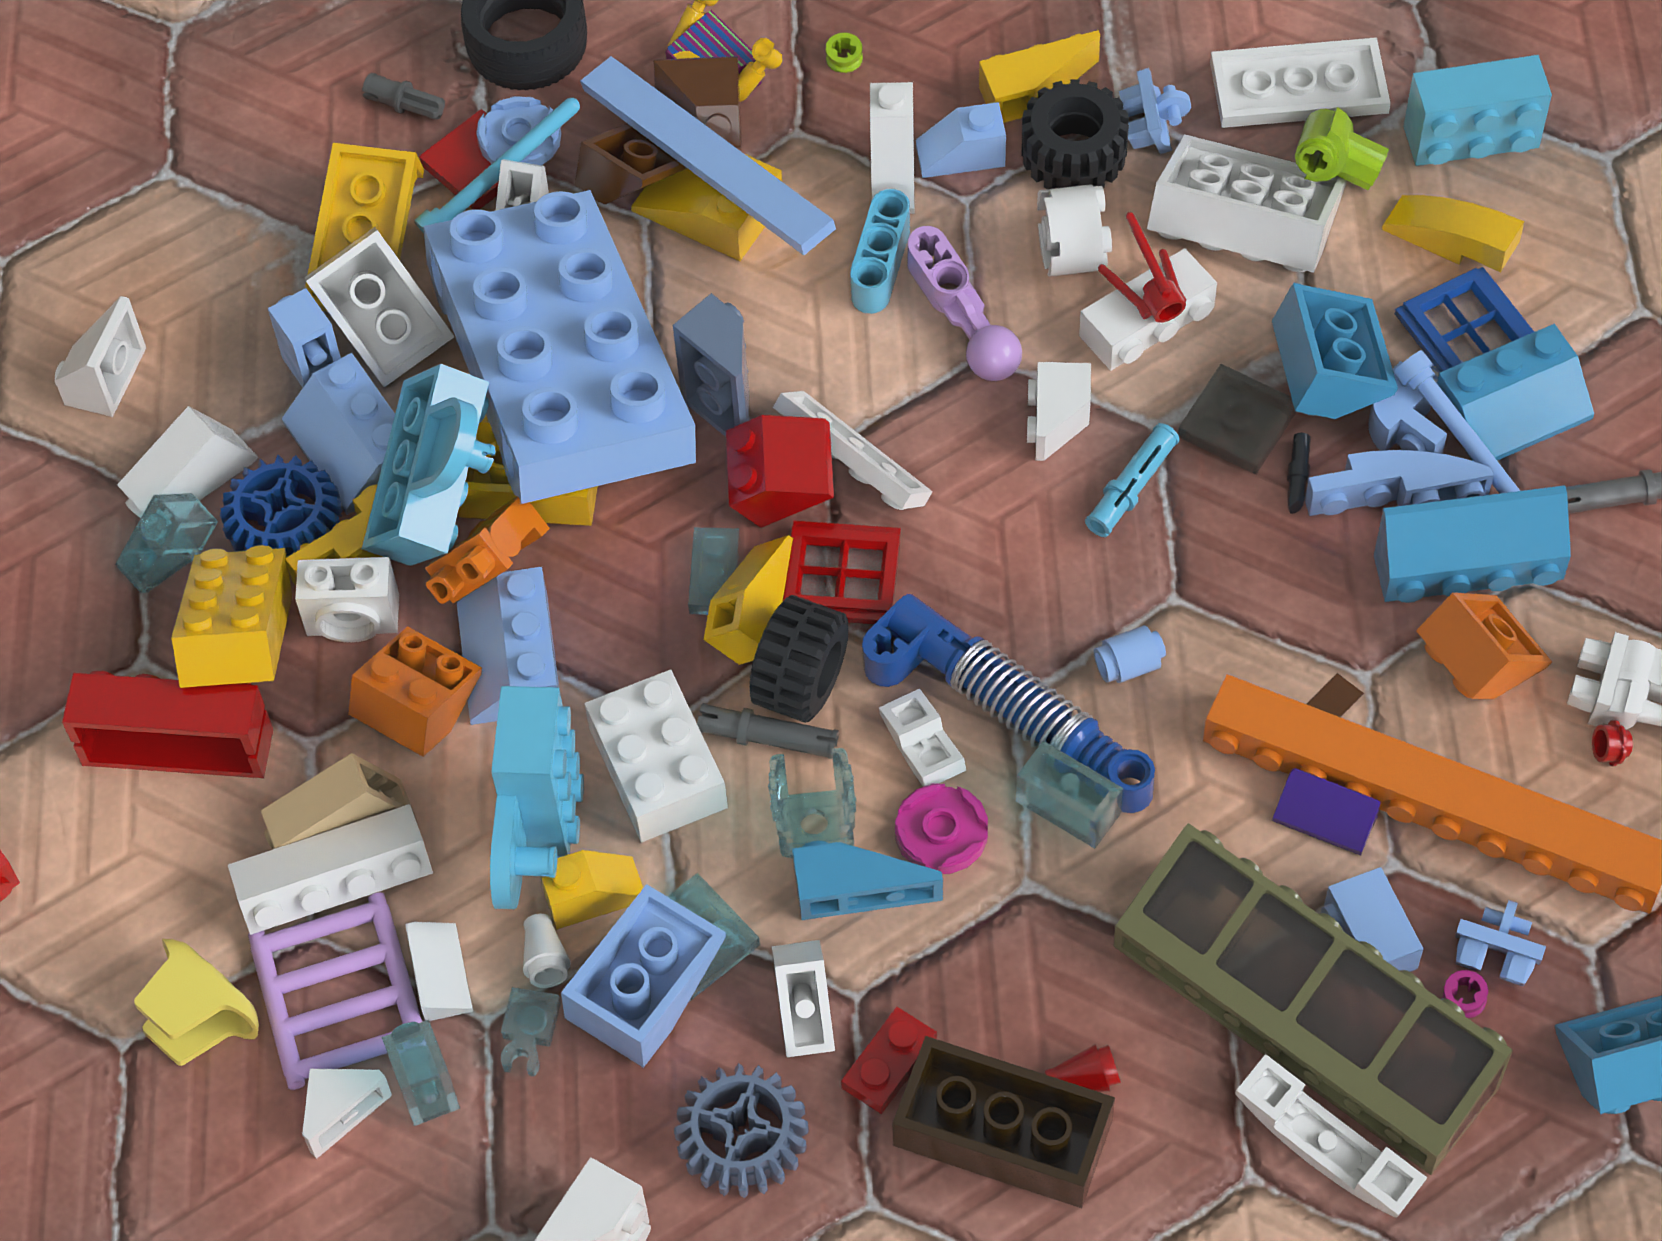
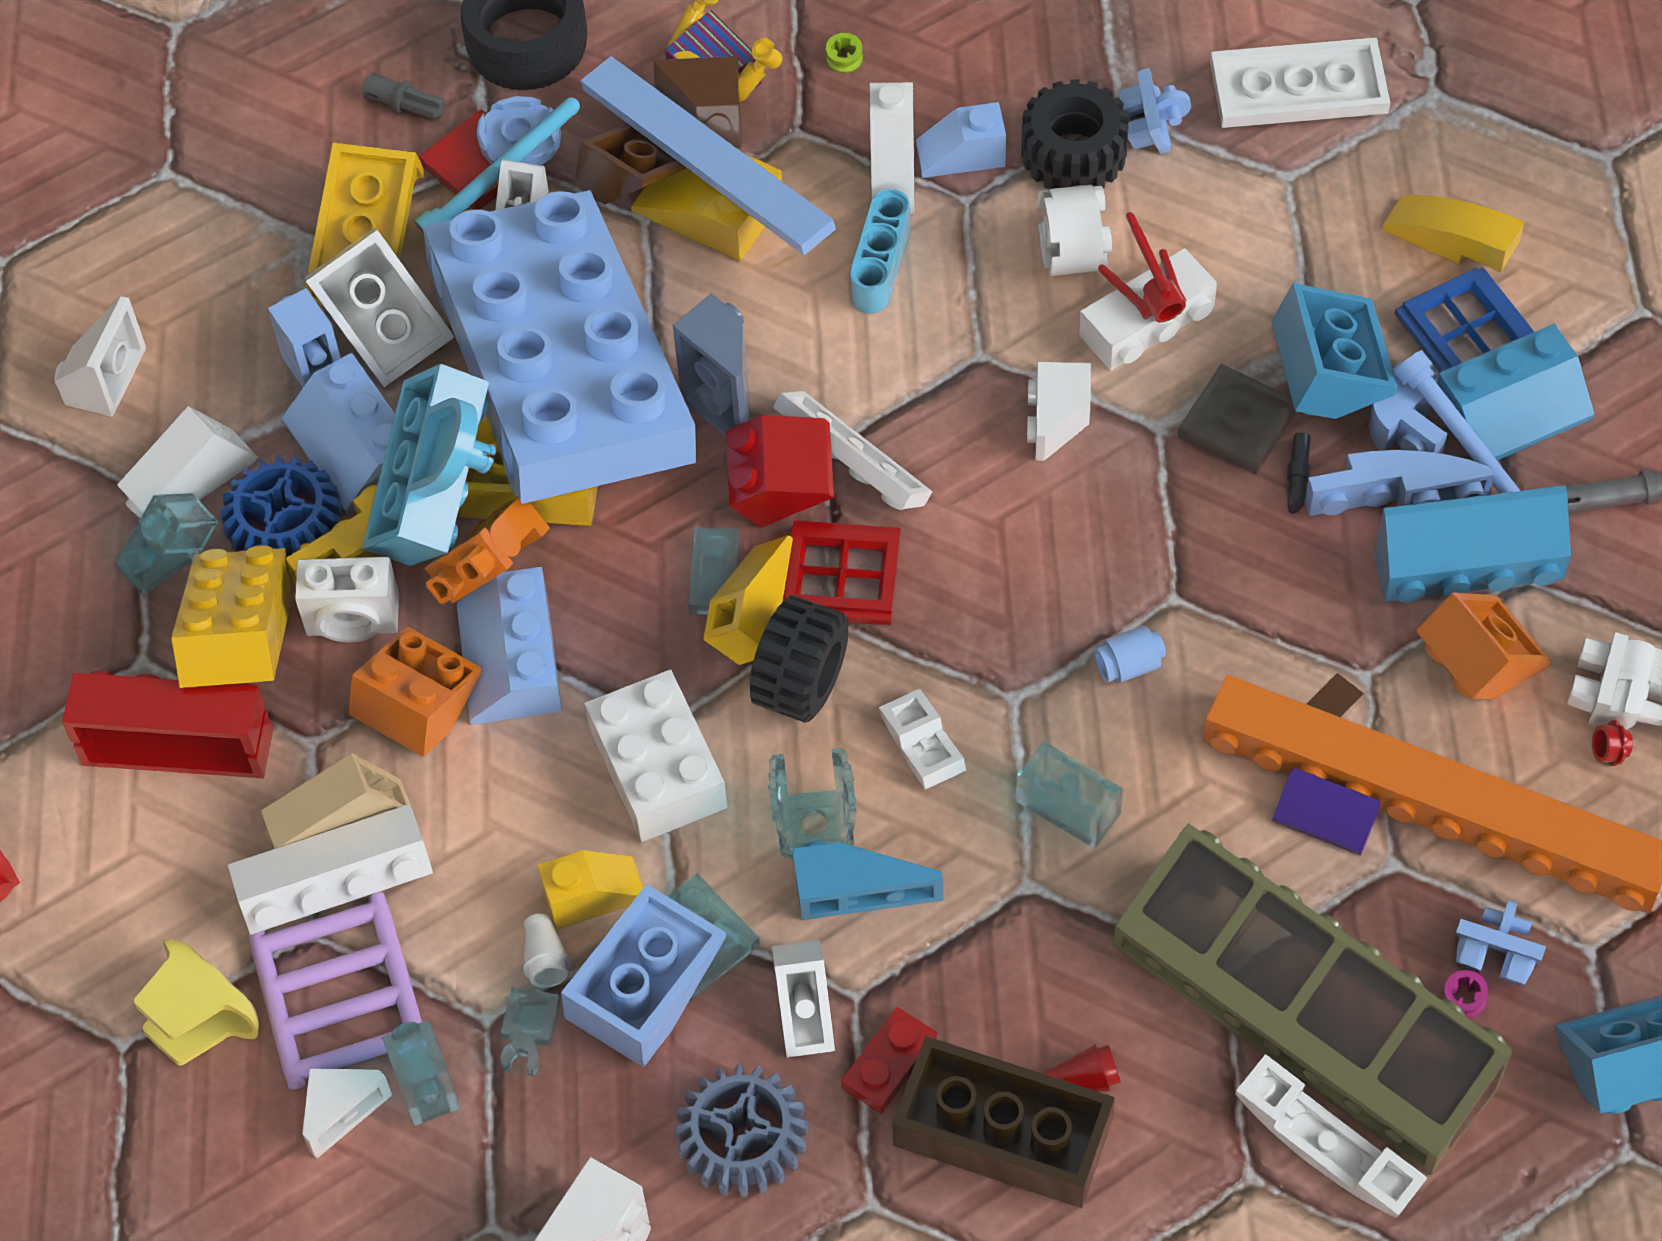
white slope [405,922,473,1022] -> none
medium azure brick [490,686,584,910] -> none
dark grey pin [697,703,839,760] -> none
blue piece [862,594,1155,813] -> none
dark pink tile [895,783,988,874] -> none
lavender beam [907,226,1022,381] -> none
yellow slope [979,30,1100,123] -> none
medium azure pin [1085,423,1180,537] -> none
white slope [1147,134,1347,273] -> none
lime piece [1295,107,1389,190] -> none
light blue brick [1321,867,1423,989] -> none
medium azure brick [1403,55,1552,166] -> none

